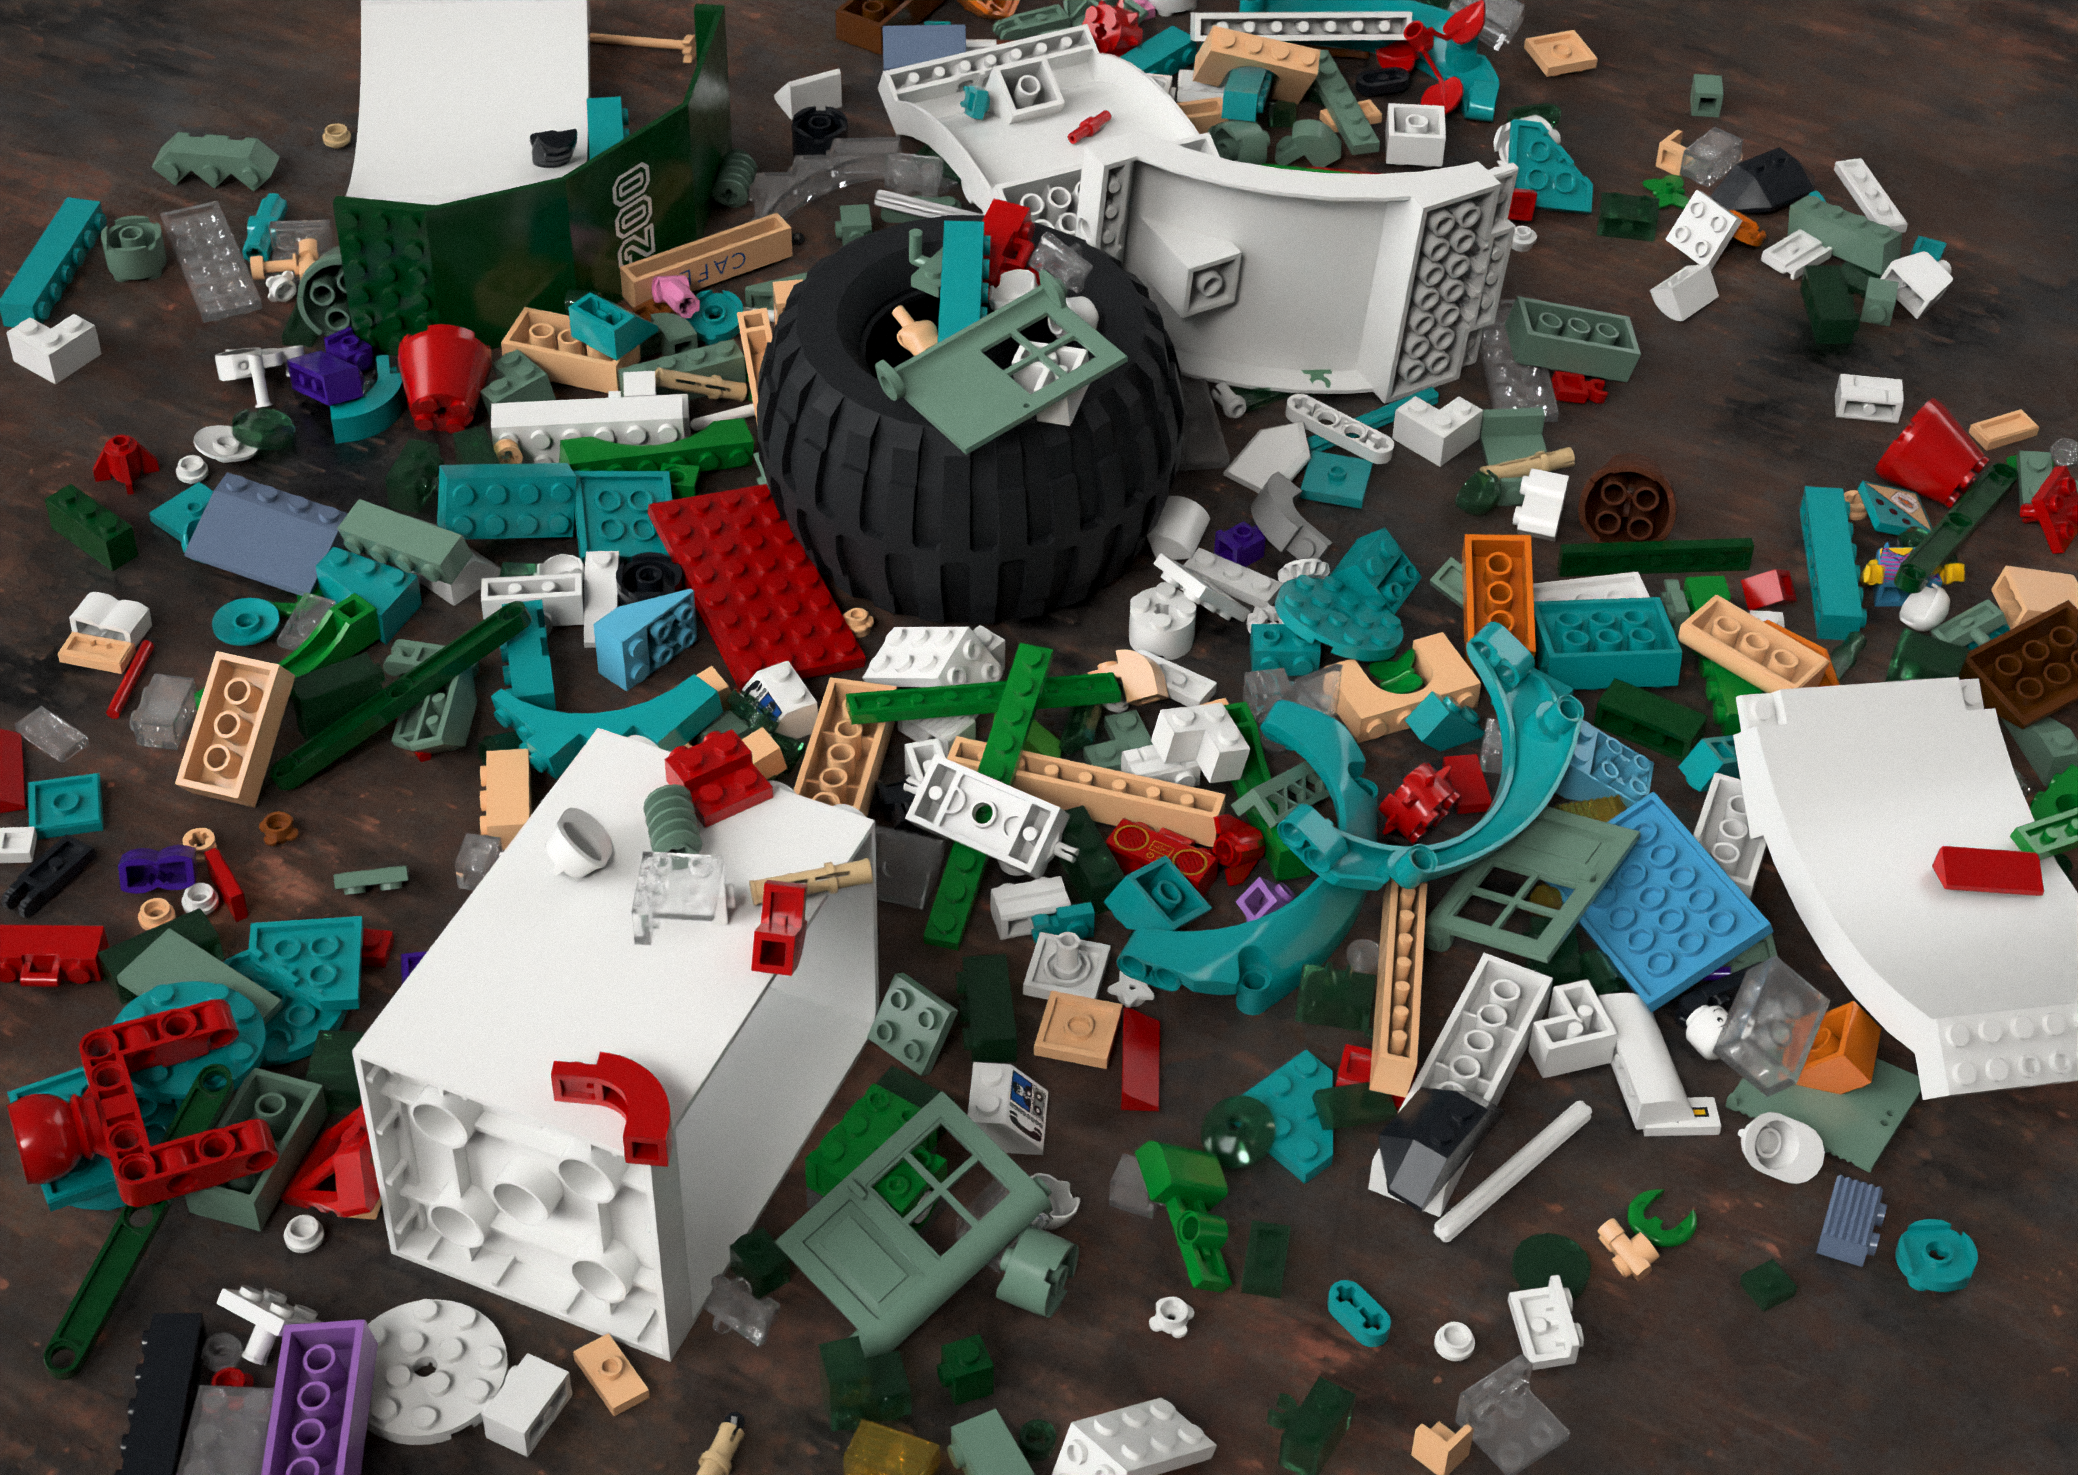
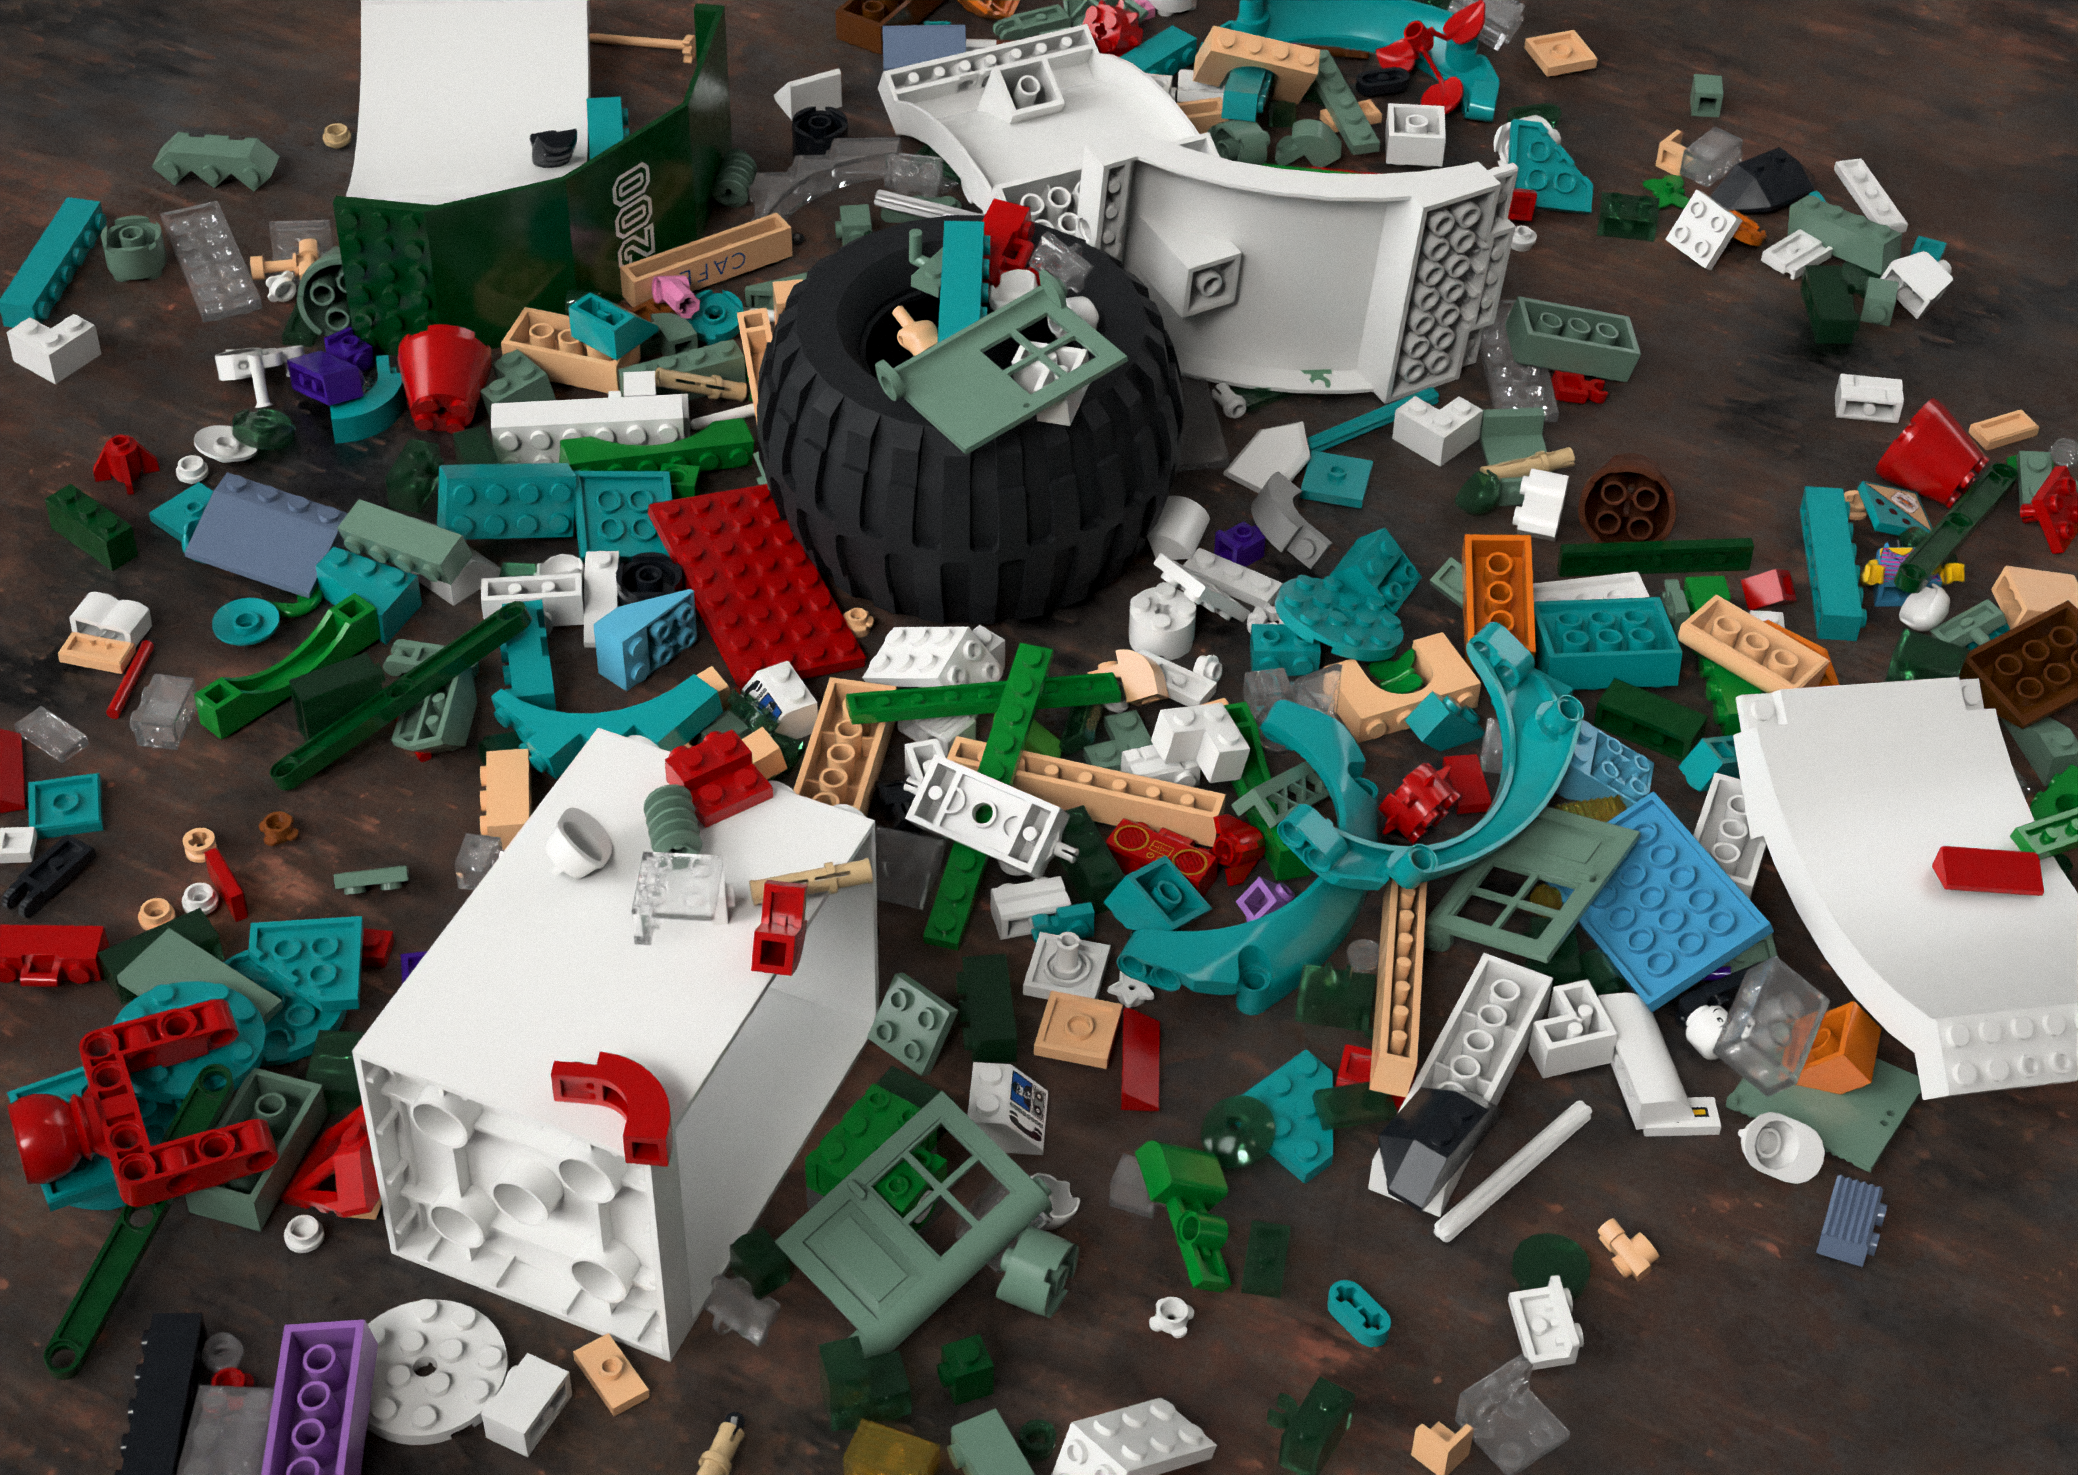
dark purple brick [118,845,198,894] -> none
light nougat brick [175,651,295,808] -> none
white plate [216,1285,321,1365] -> none
teal piece [242,193,288,262] -> none
clear plate [277,592,336,651] -> none
light nougat bush [491,439,523,464] -> none
teal plate [960,85,990,120] -> none
red bar [1068,110,1111,144] -> none
white brick [1190,11,1412,41] -> none
white gear [1277,558,1330,584] -> none
white beam [1285,394,1394,464] -> none
white plate [1434,1322,1475,1361] -> none
green head [1627,1189,1697,1247] -> none
white brick [1650,264,1719,321] -> none
clear green plate [1739,1259,1797,1312] -> none
clear green axle [1831,631,1867,682] -> none
teal plate [1895,1219,1978,1292] -> none
none -> white plate [1193,655,1222,682]

